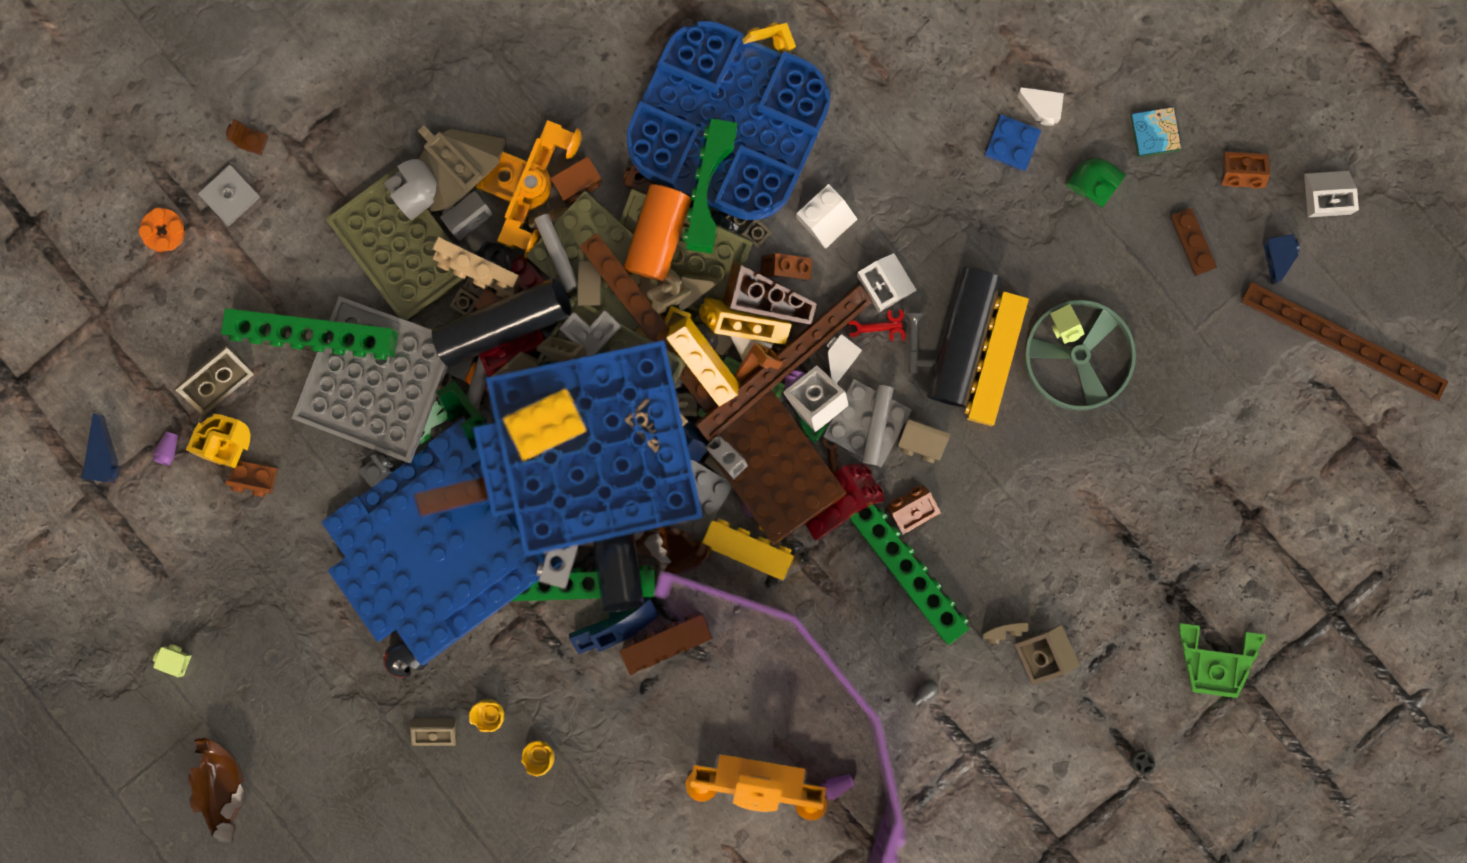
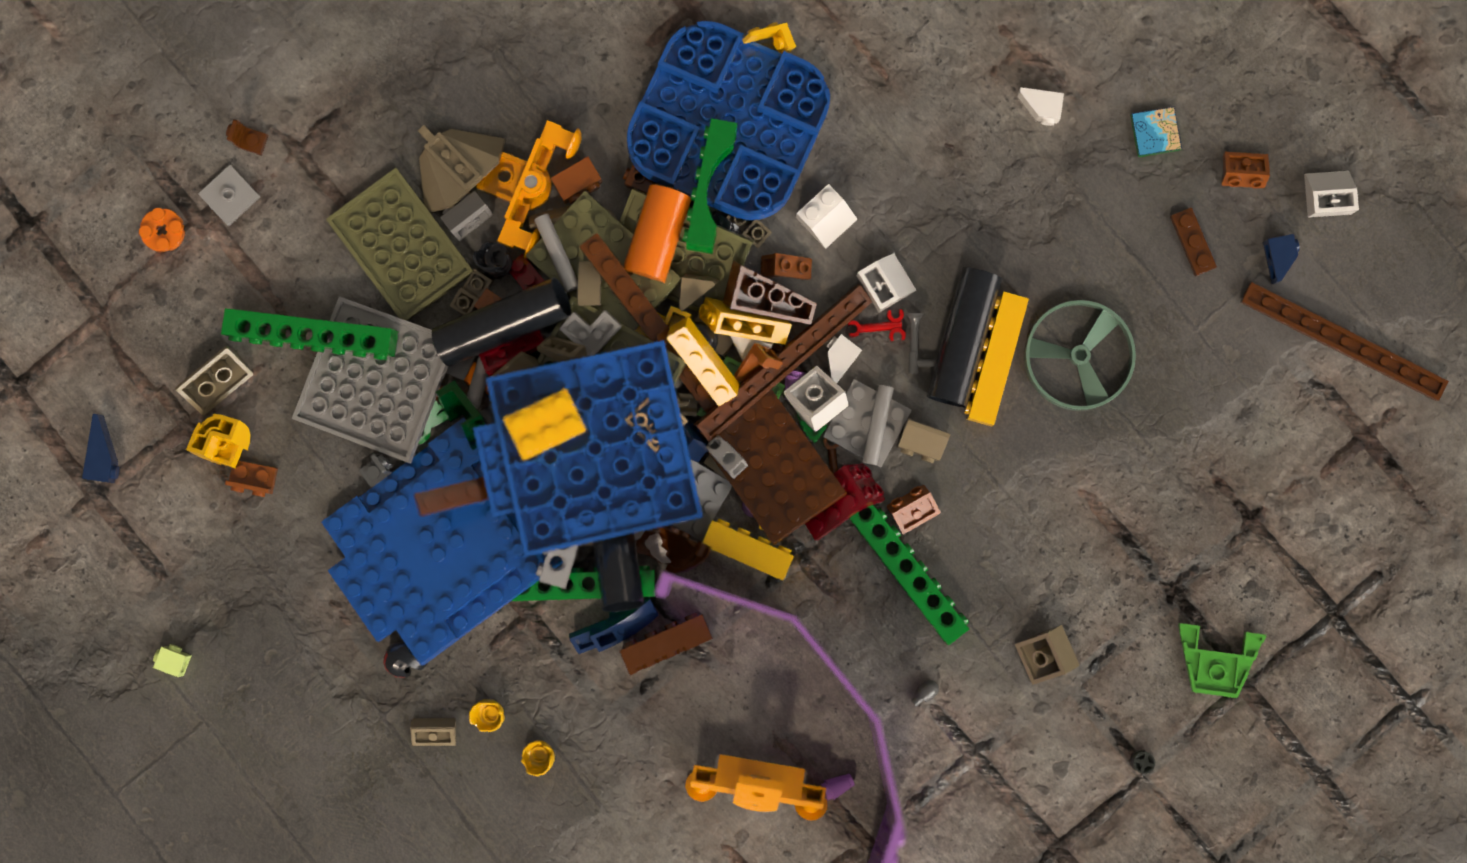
medium lavender cone [153,432,178,466] -> none
reddish brown animal [188,737,244,843] -> none
light grey brick [384,159,438,220] -> none
tan bracket [433,237,520,298] -> none
dark tan hips [647,276,692,314] -> none
dark tan slope [981,623,1028,644] -> none
blue plate [985,115,1041,172] -> none
yellowish green brick [1050,304,1084,344] -> none
green brick [1065,158,1126,208] -> none

